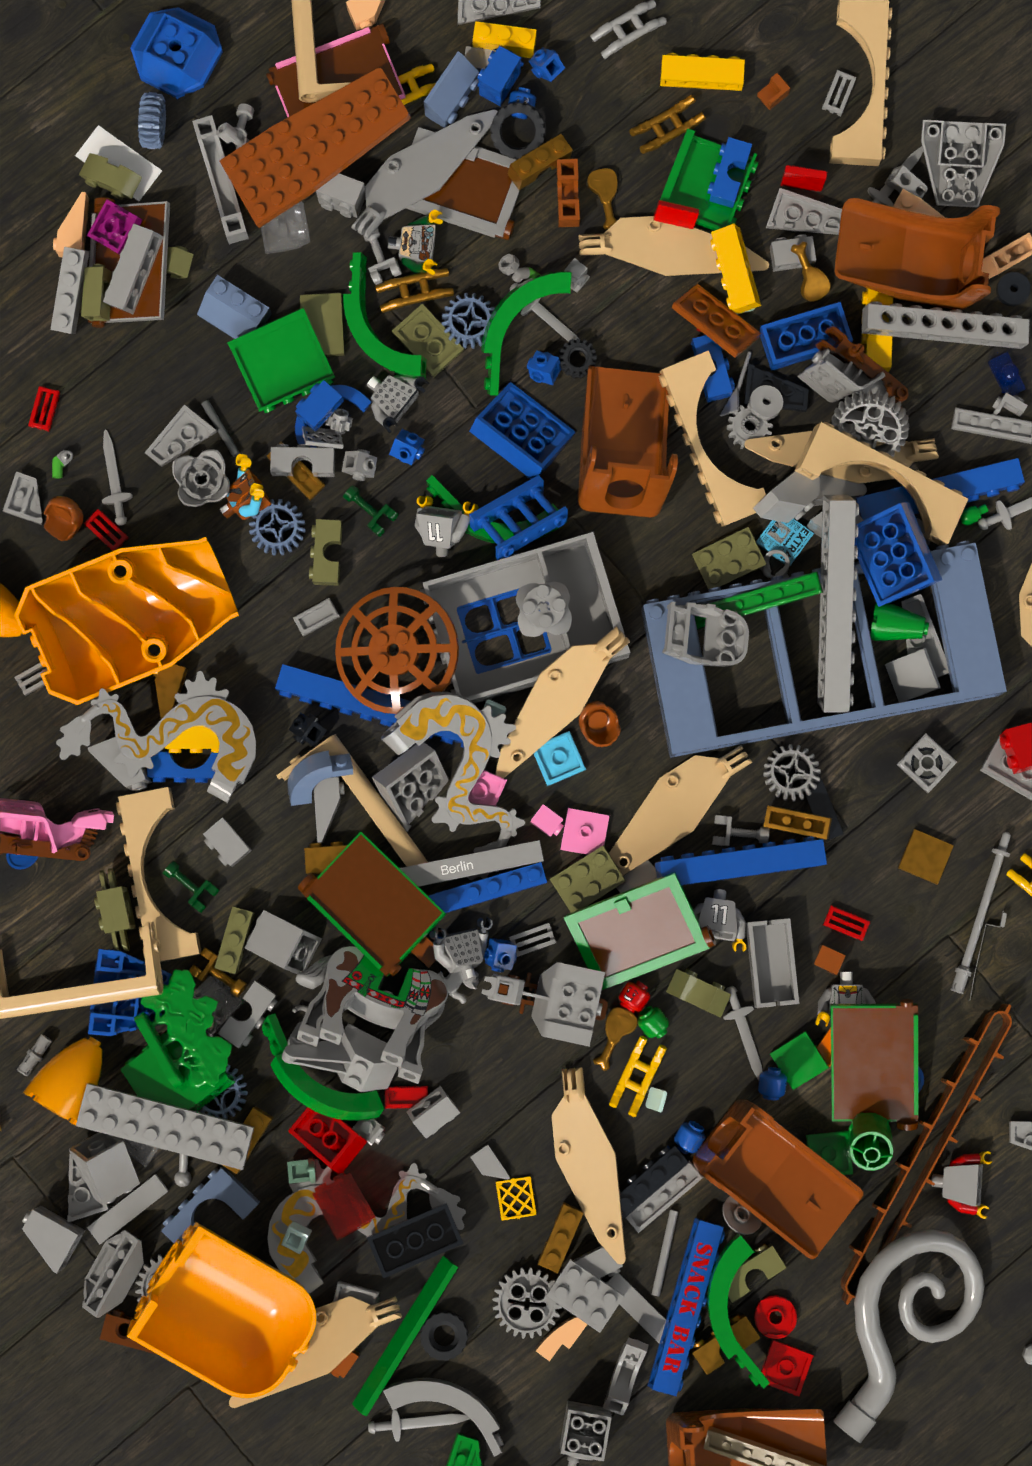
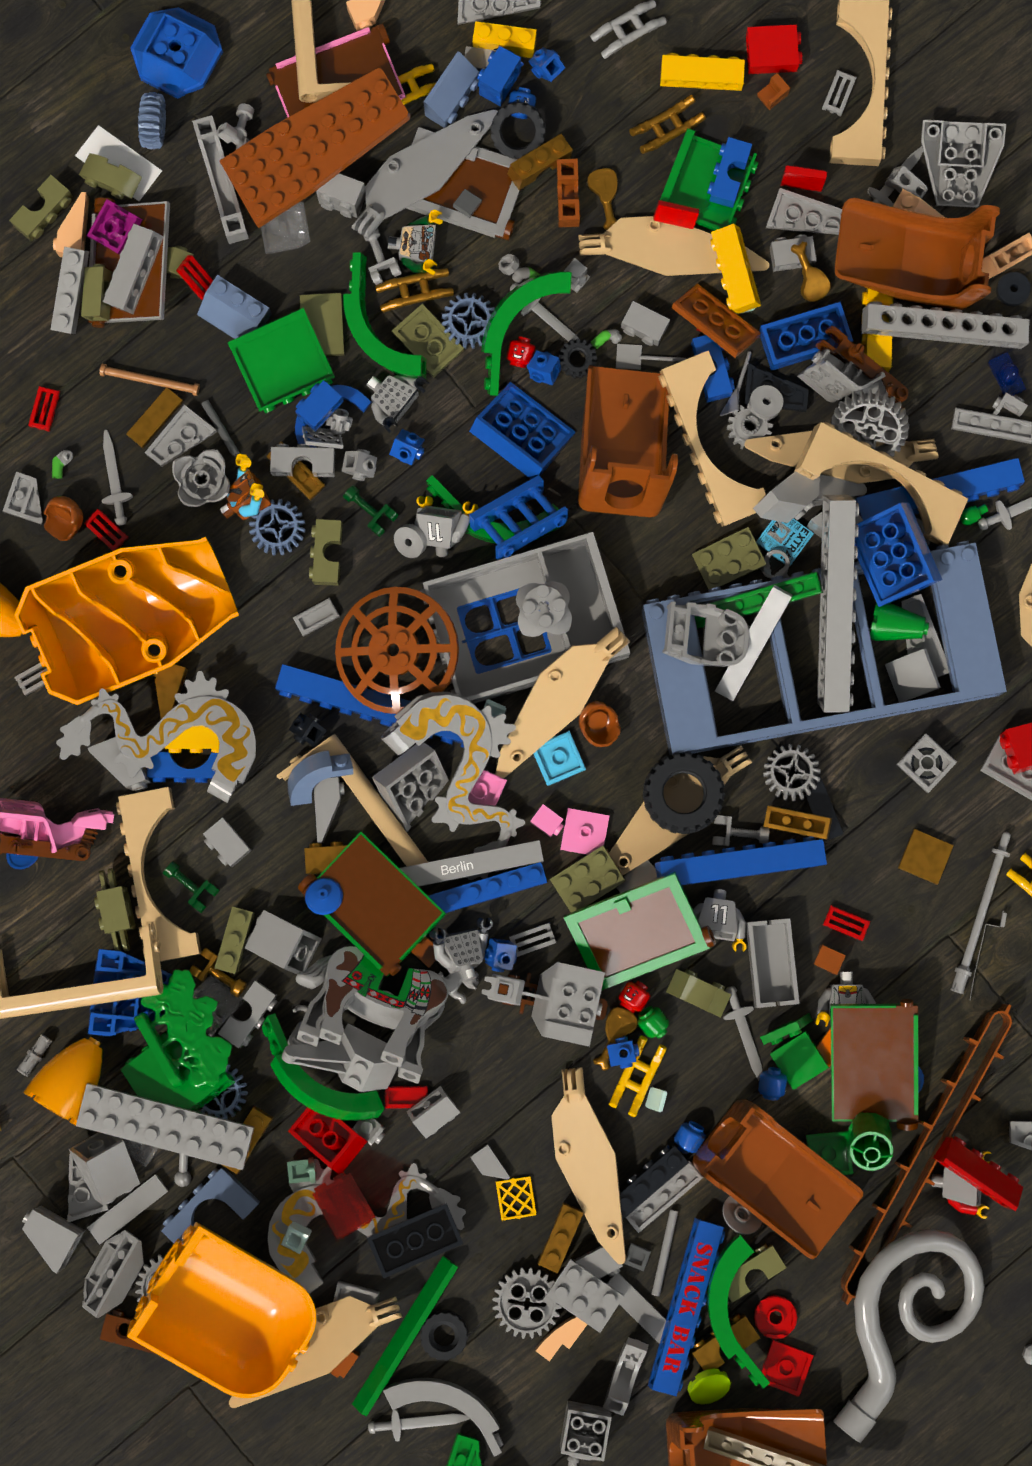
none -> olive arch [9,175,73,242]
none -> medium nougat bar [100,364,200,396]
none -> pearl gold tile [126,387,183,448]
none -> red tile [176,255,213,300]
none -> blue piece [305,878,343,915]
none -> light grey piece [394,524,427,558]
none -> dark grey tile [453,189,482,218]
none -> red head [506,336,535,368]
none -> bright green arm [591,329,622,349]
none -> blue brick [607,1036,640,1069]
none -> light grey piece [616,344,686,370]
none -> light grey brick [621,301,670,346]
none -> dark grey tile [624,1243,651,1272]
none -> black tyre [643,752,725,834]
none -> lime tile [687,1368,731,1404]
none -> tile [715,585,793,701]
none -> red brick [746,25,802,74]
none -> green wing [760,1013,813,1045]
none -> red slope [933,1136,1023,1211]

